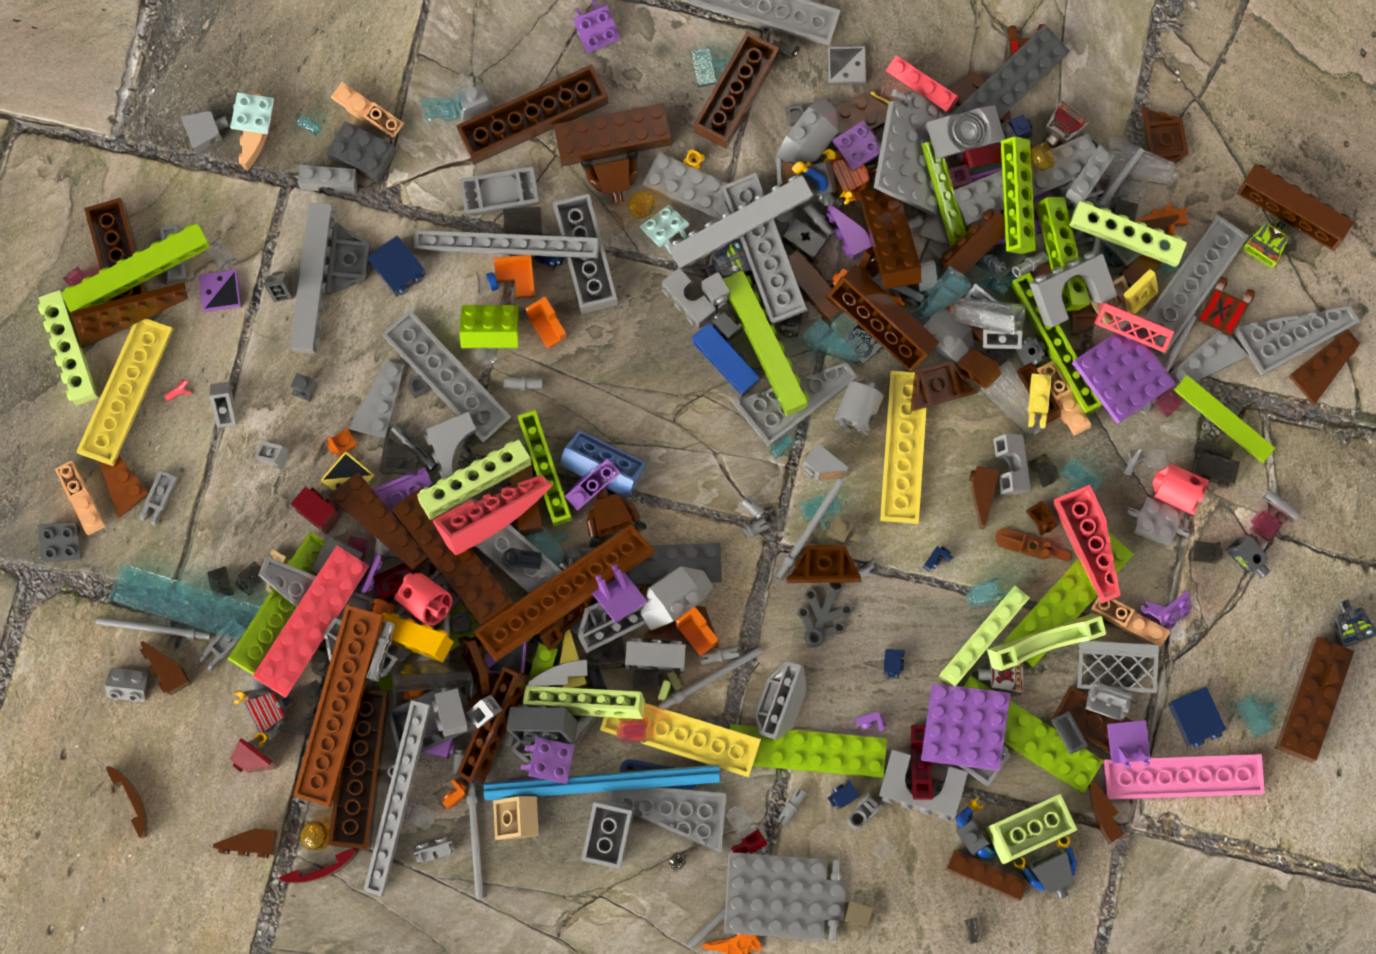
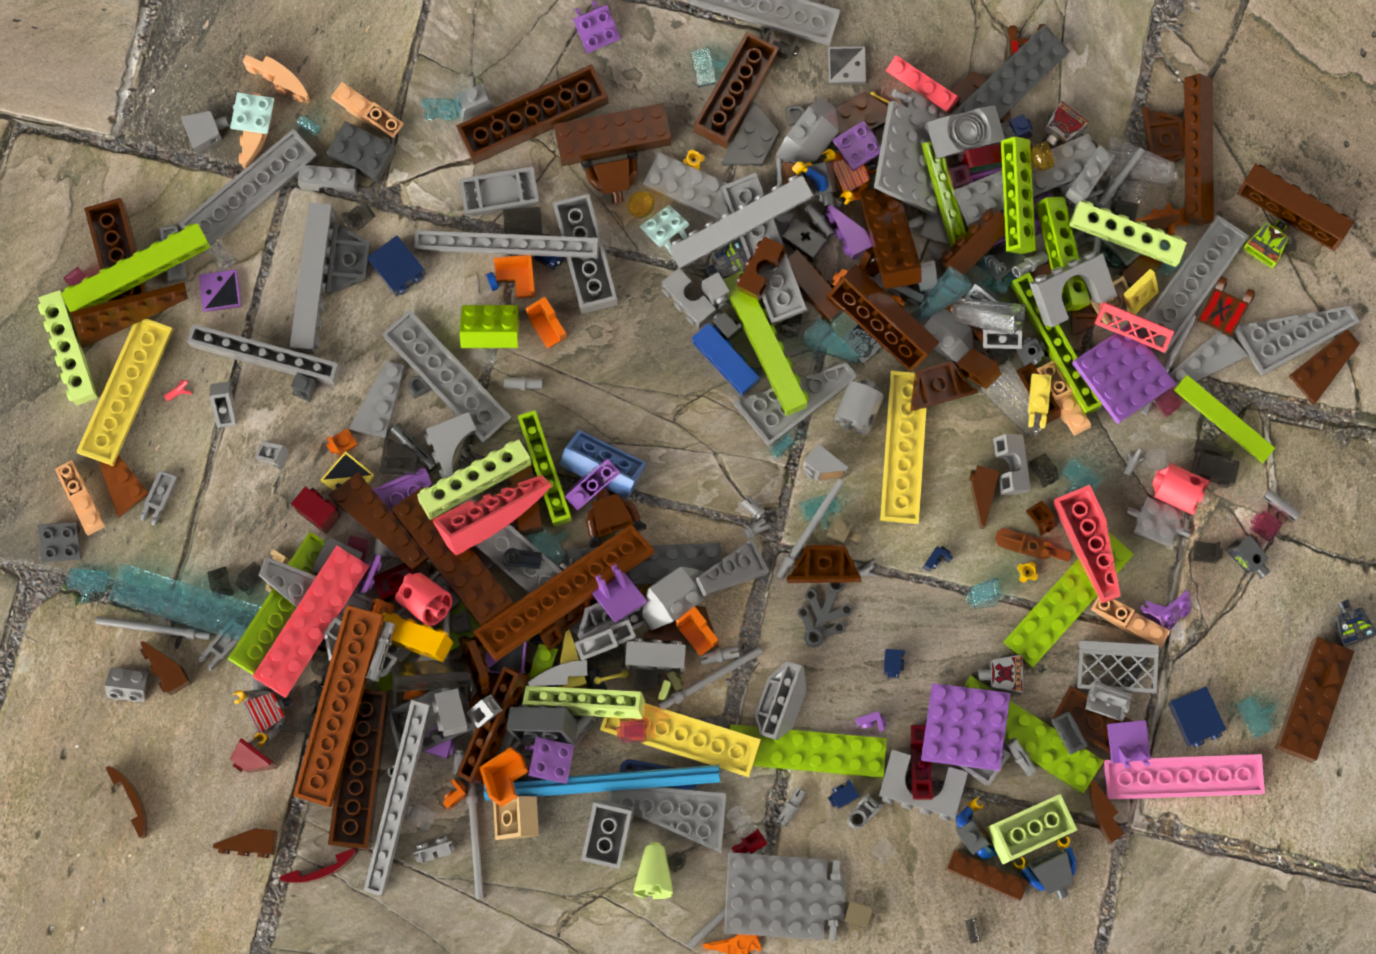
dark grey slope [264,271,293,302] -> none
clear yellow hair [300,821,330,851] -> none
yellowish green arch [938,586,1030,686] -> none
yellowish green arch [987,614,1106,671] -> none
none -> clear light blue plate [67,568,109,604]
none -> light grey plate [179,129,318,253]
none -> light grey brick [187,324,341,386]
none -> light nougat slope [243,55,310,103]
none -> clear smoke bracket [342,201,376,230]
none -> orange panel [479,747,529,807]
none -> light grey slope [574,616,636,661]
none -> light yellow hinge [594,670,629,684]
none -> yellowish green cone [634,842,673,899]
none -> light grey wing [695,538,770,597]
none -> dark grey wing [721,102,779,166]
none -> reddish brown arch [737,236,787,301]
none -> light grey pin [1006,738,1037,776]
none -> yellow plate [1017,562,1038,583]
none -> reddish brown brick [1184,73,1214,226]

